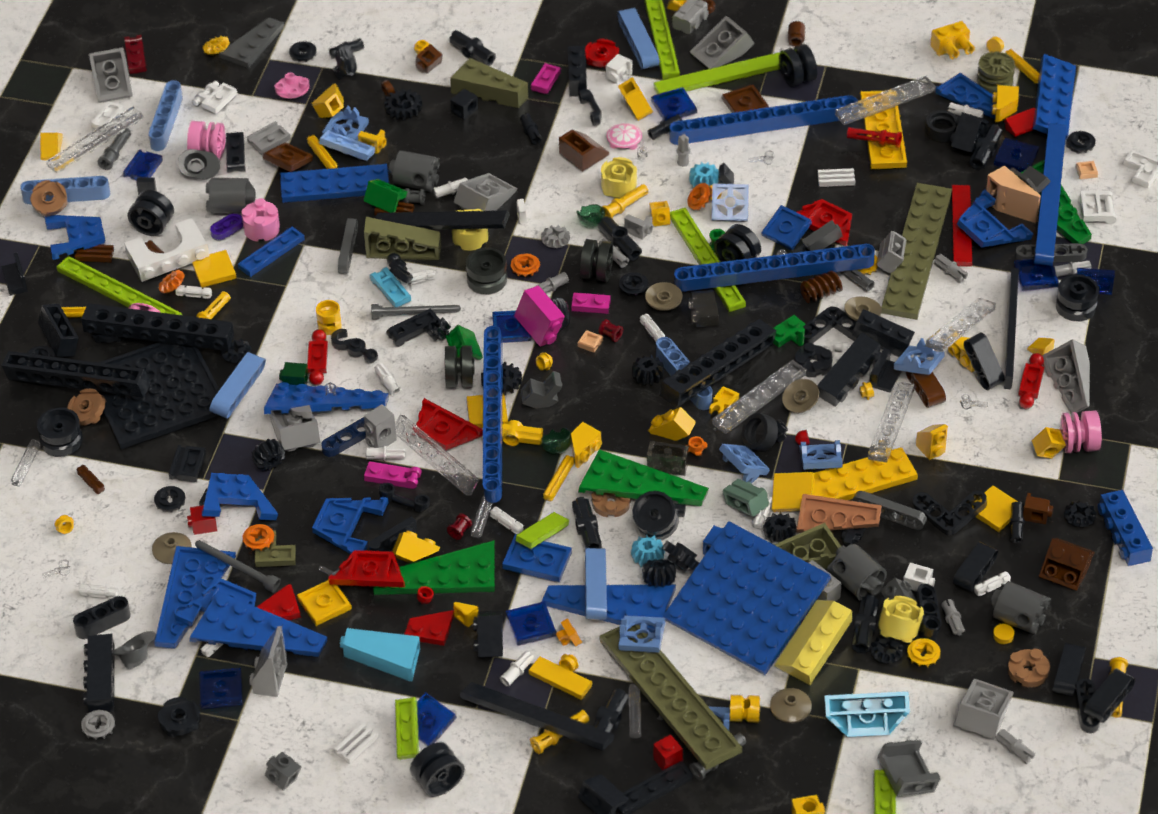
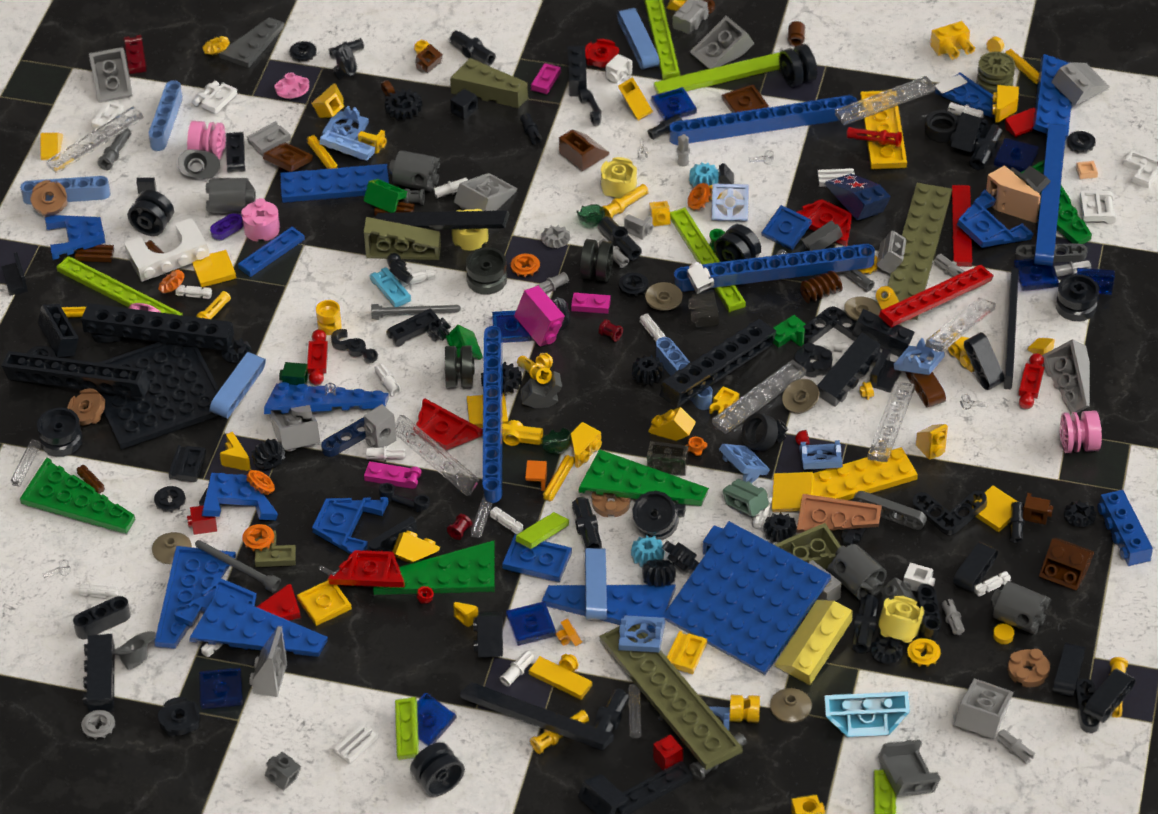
yellow plate [55,515,74,534] -> none
clear blue plate [123,149,163,180] -> none
dark grey beam [338,218,358,274] -> none
medium azure slope [340,628,420,681] -> none
red wing [405,610,454,646] -> none
white tile [516,199,527,225] -> none
light nougat tile [578,330,603,353] -> none
dish [607,123,642,150] -> none
yellow brick [1031,427,1066,459] -> none
none -> green wing [20,457,135,534]
none -> yellow slope [220,432,251,471]
none -> orange gear [247,470,275,495]
none -> yellow pin [517,356,552,384]
none -> orange panel [525,460,547,491]
none -> yellow plate [667,631,707,674]
none -> white brick [687,262,714,294]
none -> dark blue slope [824,173,891,220]
none -> yellow plate [876,286,900,310]
none -> red plate [879,265,994,328]
none -> white sticker [935,75,967,93]
none -> light grey slope [1052,62,1110,106]

